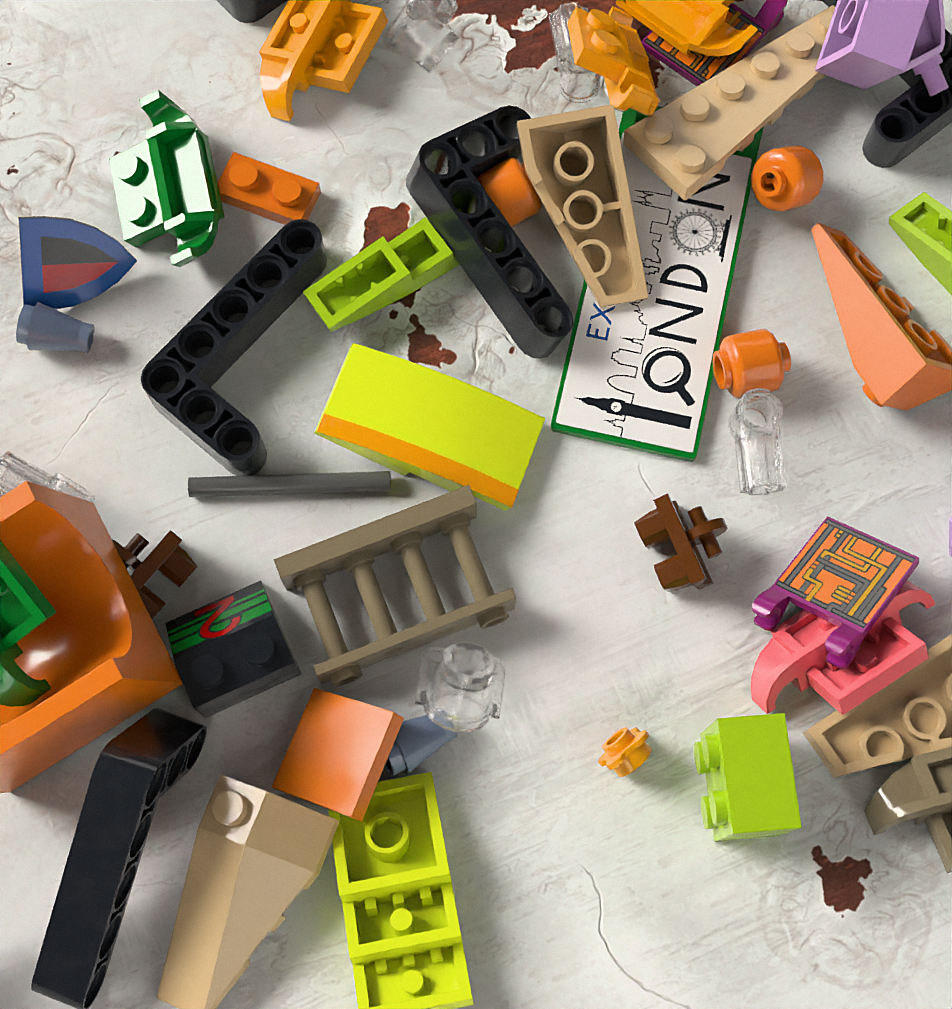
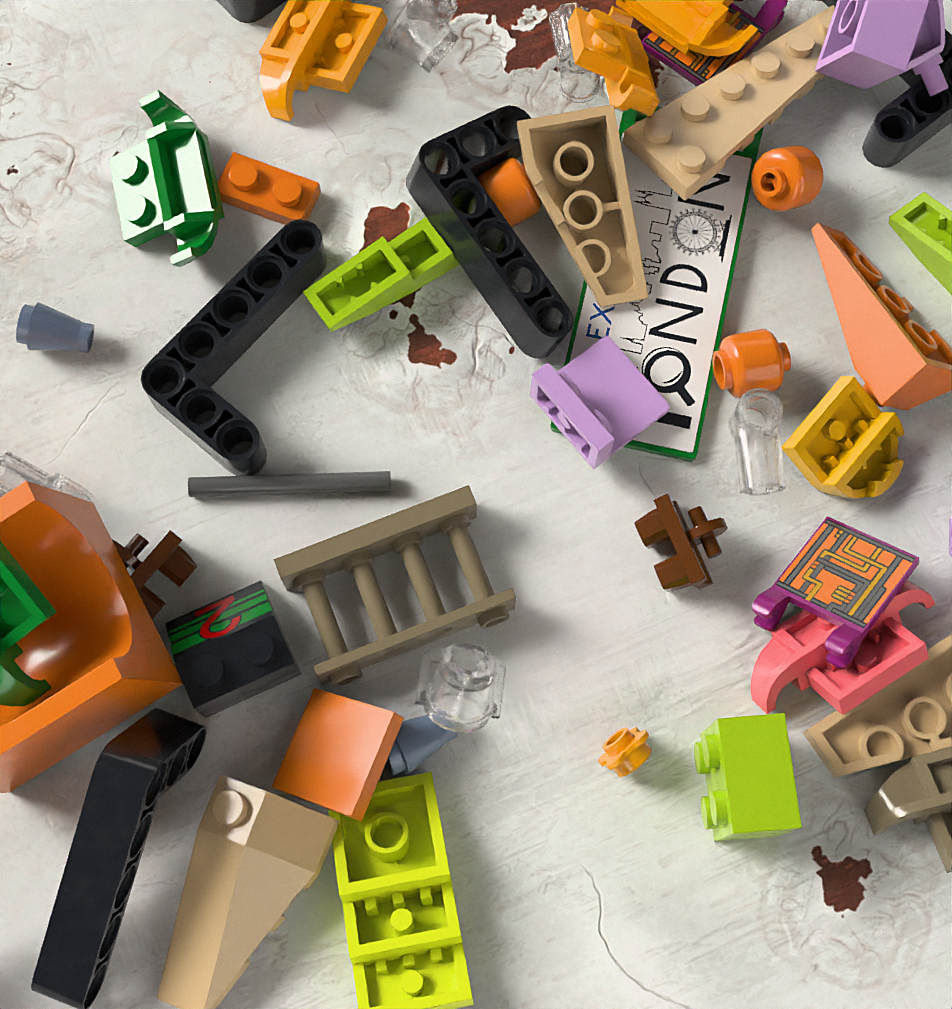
blue shield [18,216,137,310] -> none
neon yellow slope [314,343,545,511] -> none
none -> lavender bracket [530,336,670,470]
none -> yellow slope [781,376,904,499]

